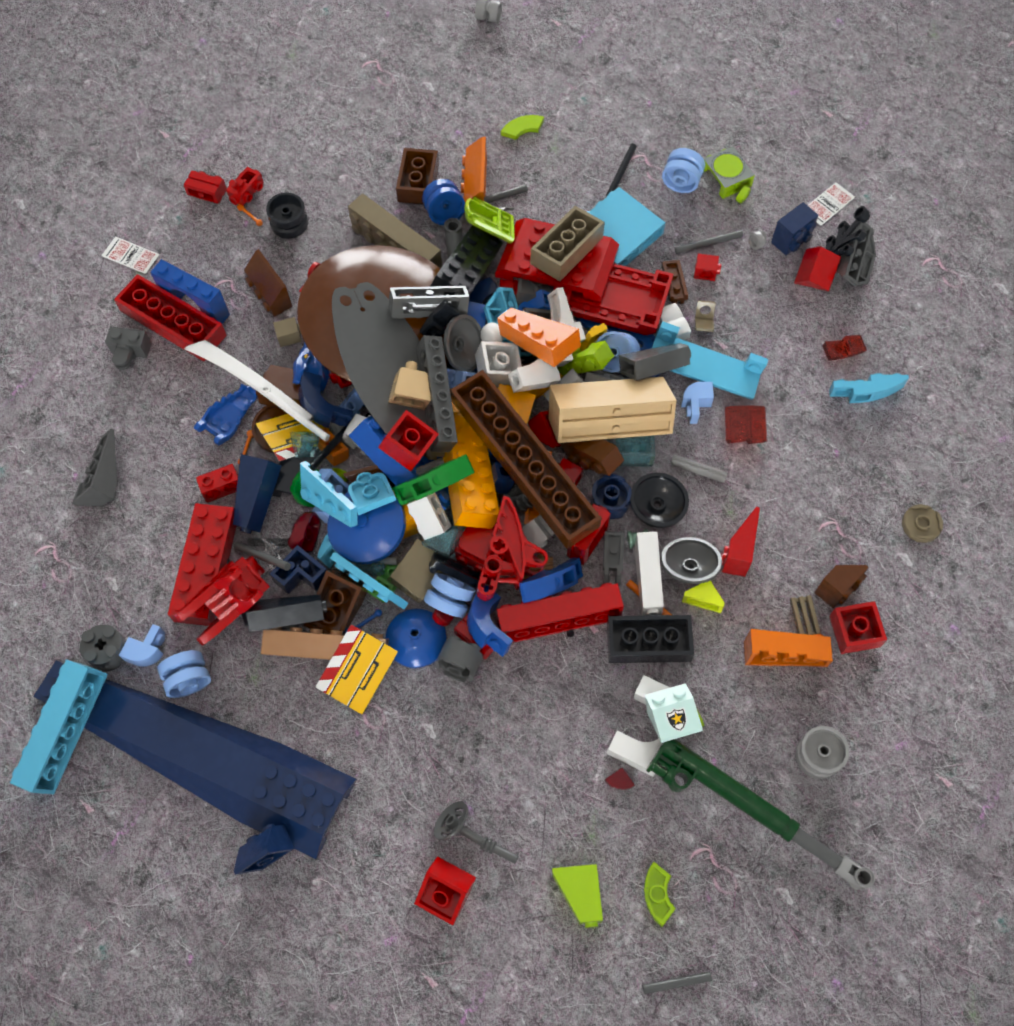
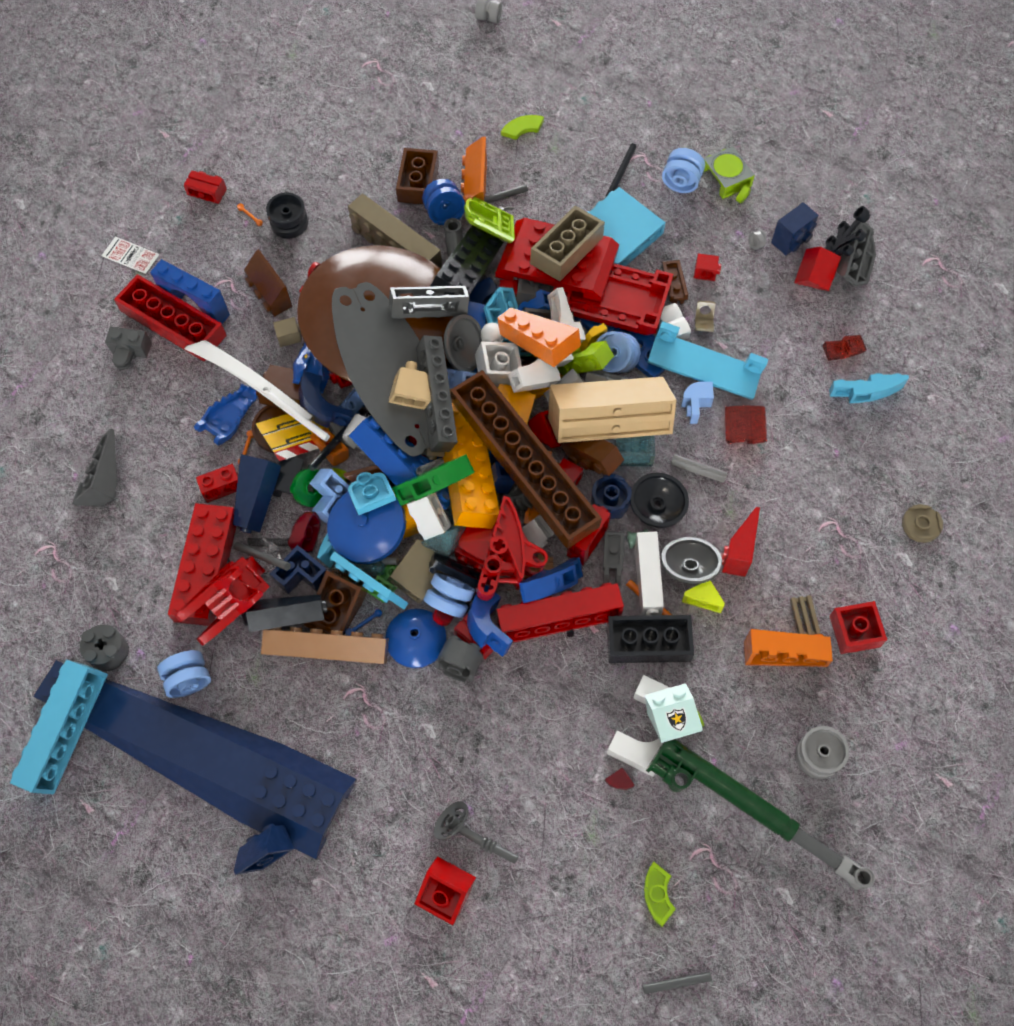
light blue brick [119,624,165,667] -> none
red brick [226,166,264,206] -> none
clear light blue slope [290,432,319,458] -> none
medium azure wing [300,461,358,528] -> none
yellow sticker [316,625,398,714] -> none
red brick [378,410,439,472] -> none
black slope [420,300,459,336] -> none
lime slope [552,864,603,928] -> none
dark grey slope [619,343,691,380] -> none
dark grey bar [675,230,743,254] -> none
white sticker [808,182,855,226] -> none
reddish brown slope [814,565,869,609] -> none

